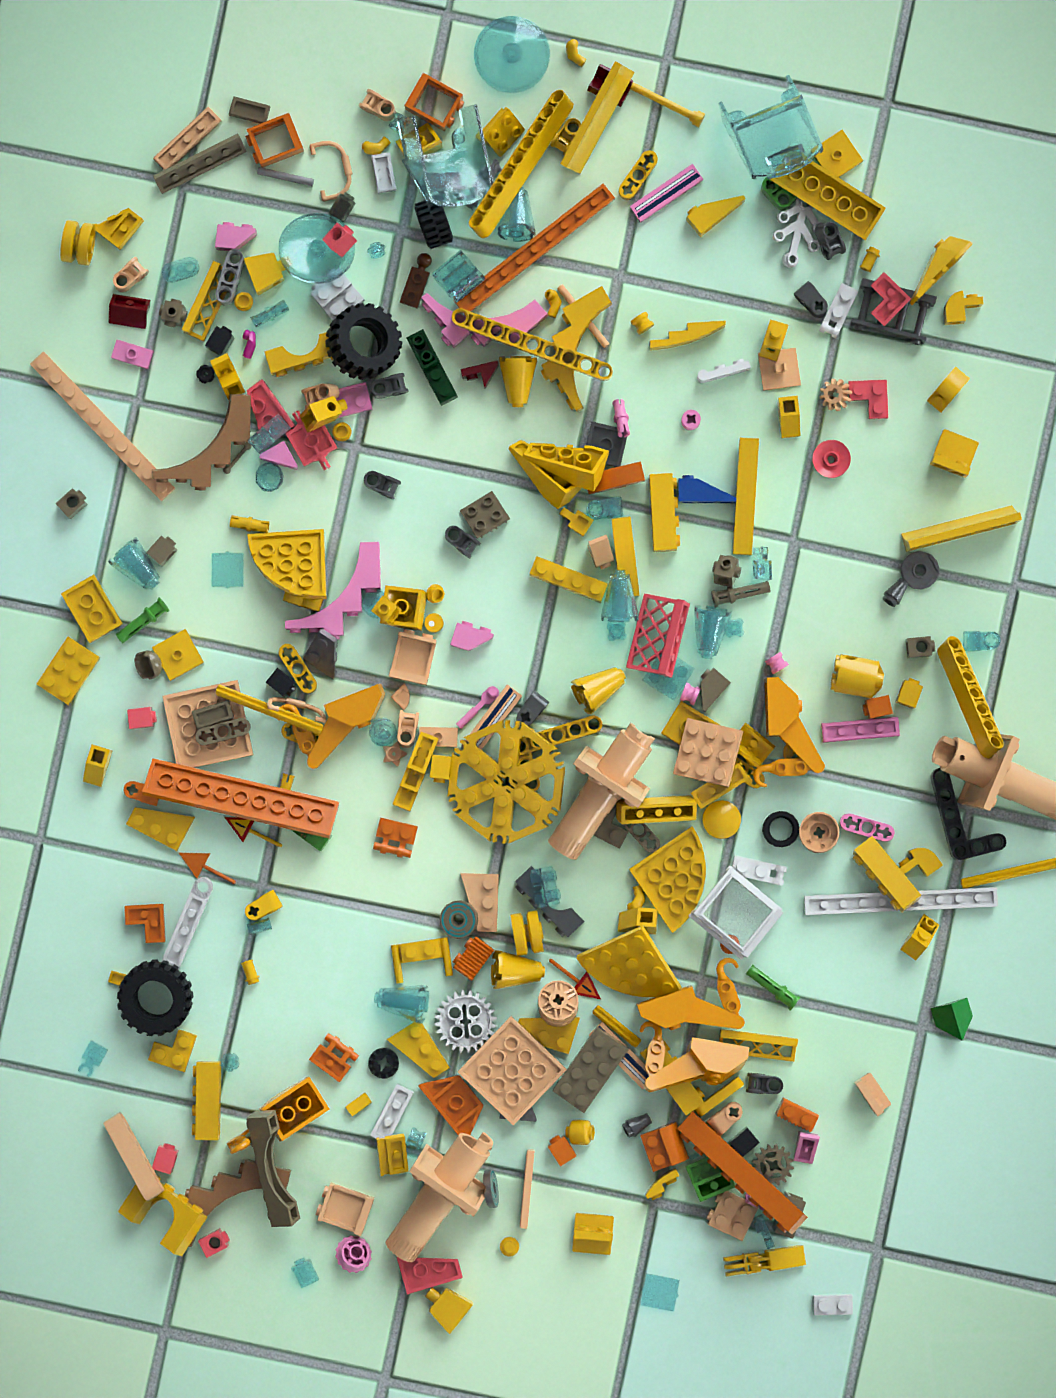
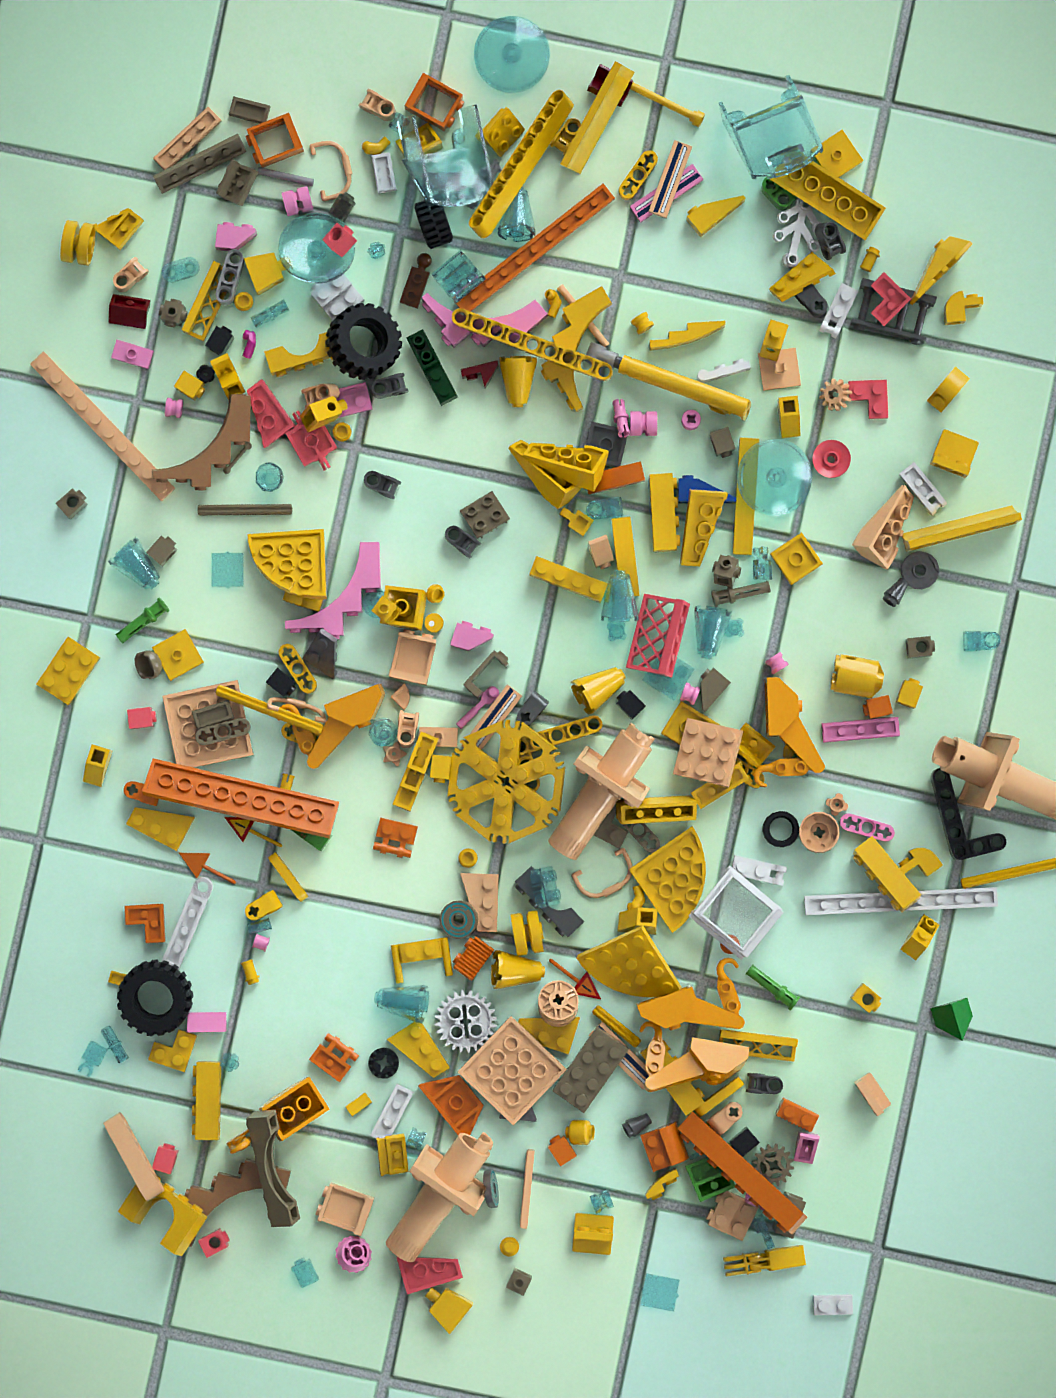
yellow plate [61,574,123,643] -> none
yellow pin [230,515,270,533] -> none
clear light blue slope [247,414,291,454] -> none
bright pink slope [259,441,298,470] -> none
yellow arm [566,39,587,67] -> none
yellow dish [703,800,741,839] -> none
yellow beam [937,636,1004,759] -> none
none -> clear light blue axle [101,1026,129,1064]
none -> bright pink wheel [165,398,183,418]
none -> yellow brick [174,371,205,401]
none -> bright pink slope [187,1012,227,1032]
none -> dark tan axle [198,504,293,516]
none -> dark tan bracket [216,159,259,206]
none -> bright pink axle [252,933,270,952]
none -> yellow beam [268,852,309,902]
none -> bright pink wheel [281,186,313,217]
none -> yellow plate [458,848,478,868]
none -> dark tan panel [463,650,509,699]
none -> dark tan brick [506,1268,532,1296]
none -> light nougat piece [571,848,633,898]
none -> yellow piece [585,342,751,421]
none -> clear light blue wheel [589,1189,614,1214]
none -> black brick [616,690,646,720]
none -> bright pink wheel [630,411,657,436]
none -> tile [649,140,692,219]
none -> yellow wing [680,489,728,567]
none -> dark tan brick [709,427,736,458]
none -> clear light blue dish [737,439,812,516]
none -> yellow wing [769,252,836,302]
none -> yellow plate [770,532,823,585]
none -> light nougat plate [826,793,848,816]
none -> yellow brick [850,983,882,1013]
none -> light nougat wedge [852,485,914,570]
none -> white plate [899,462,947,516]

